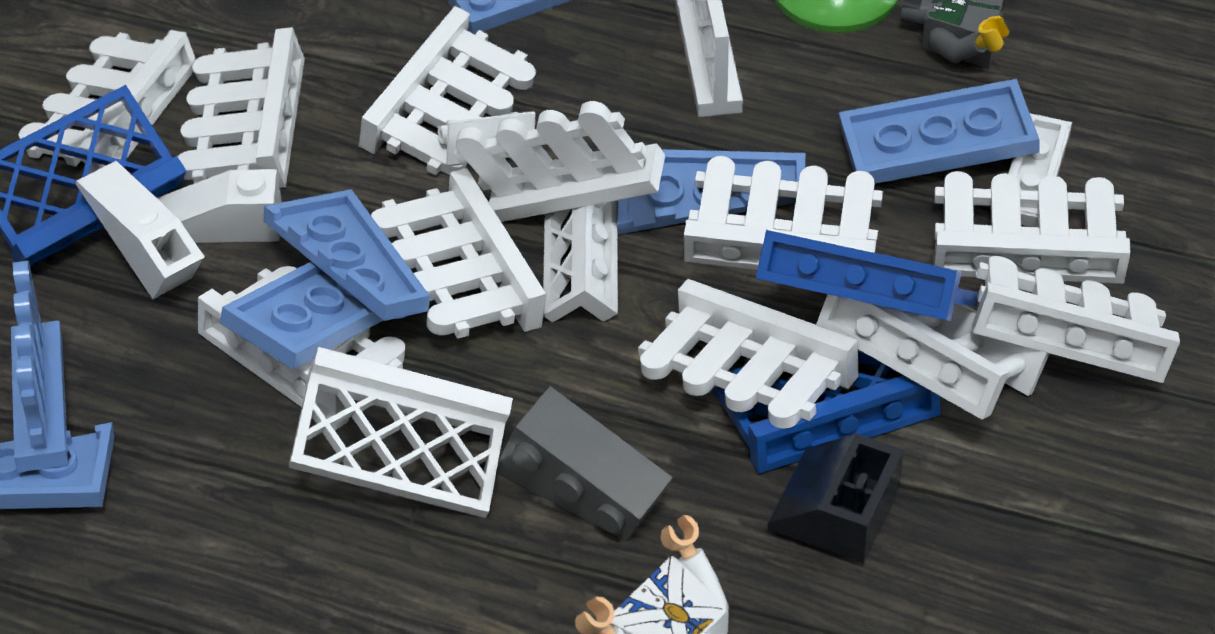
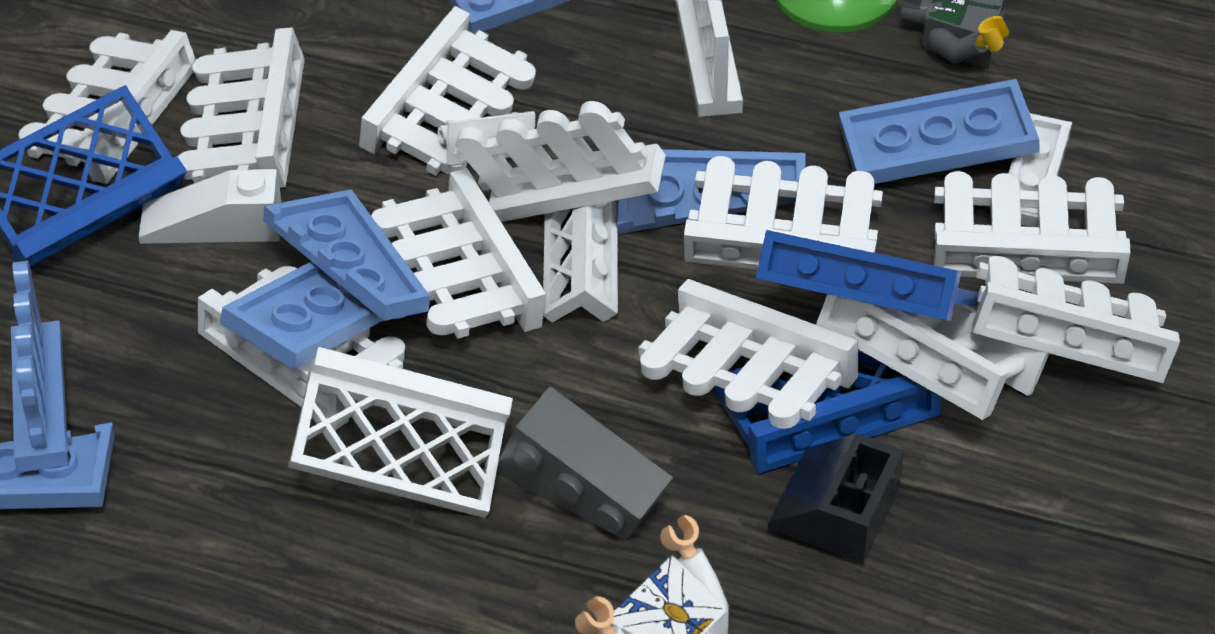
white slope [75,161,204,299] -> none

